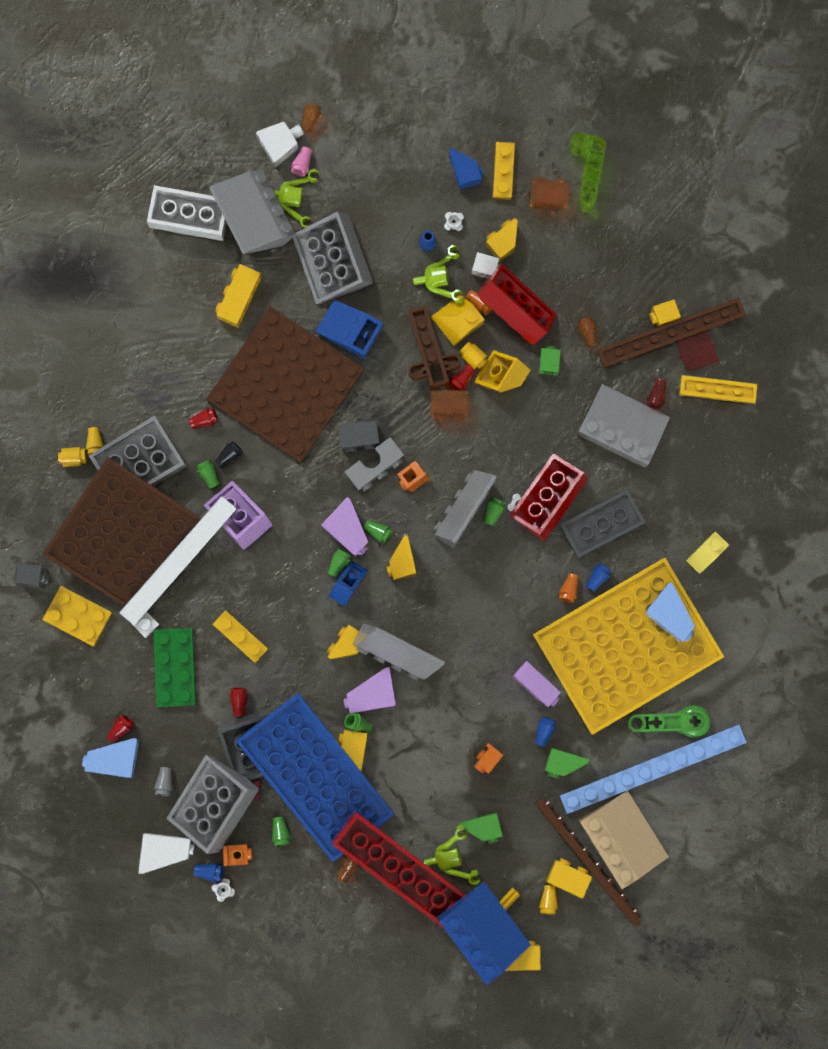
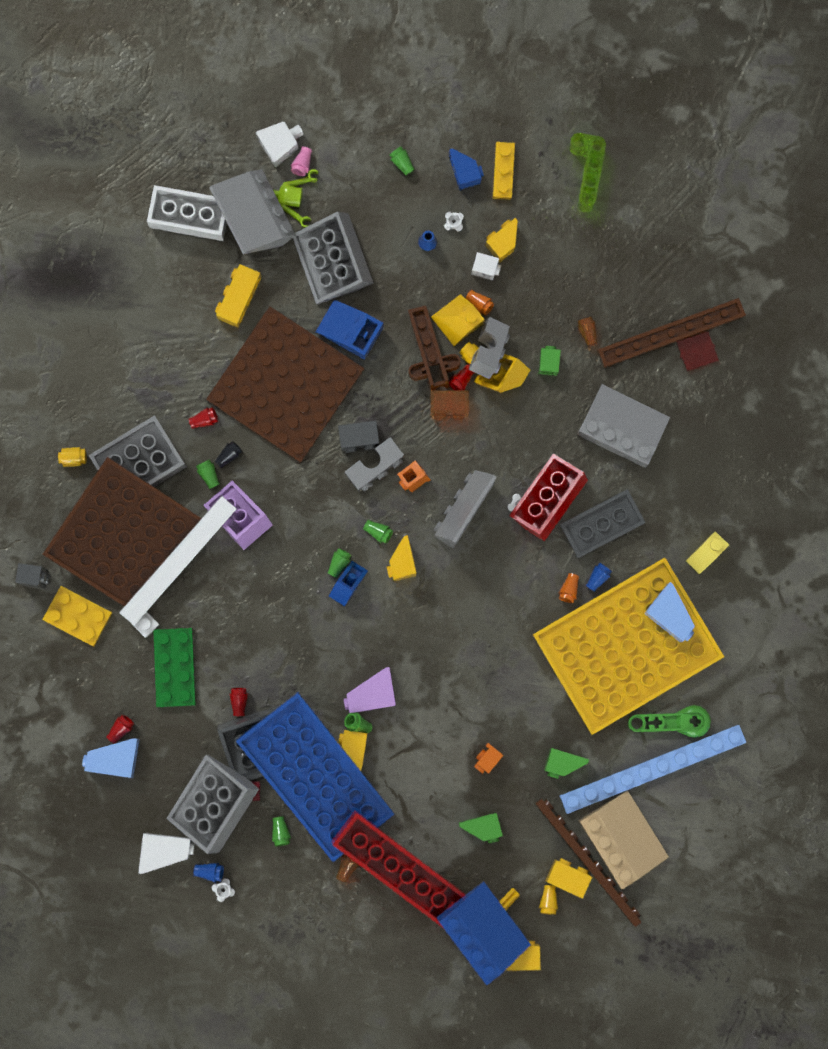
yellow cone [85,427,104,455] -> none
light grey cone [154,767,173,797] -> none
yellow plate [213,610,268,663] -> none
orange brick [223,844,252,866] -> none
clear orange cone [301,103,321,133] -> none
lavender slope [321,497,369,558] -> none
yellow slope [327,625,359,660] -> none
light grey slope [353,624,445,681] -> none
lime piece [413,245,463,304] -> none
lime piece [424,824,480,885] -> none
red slope [477,263,556,346] -> none
bright green cone [483,497,506,526] -> none
lavender slope [512,661,561,707] -> none
clear orange brick [529,178,570,210] -> none
blue cone [535,716,557,747] -> none
clear red cone [646,379,667,409] -> none
yellow brick [649,300,681,328] -> none
yellow plate [679,375,757,404] -> none
none -> bright green cone [390,146,415,175]
none -> light grey arch [469,317,510,379]

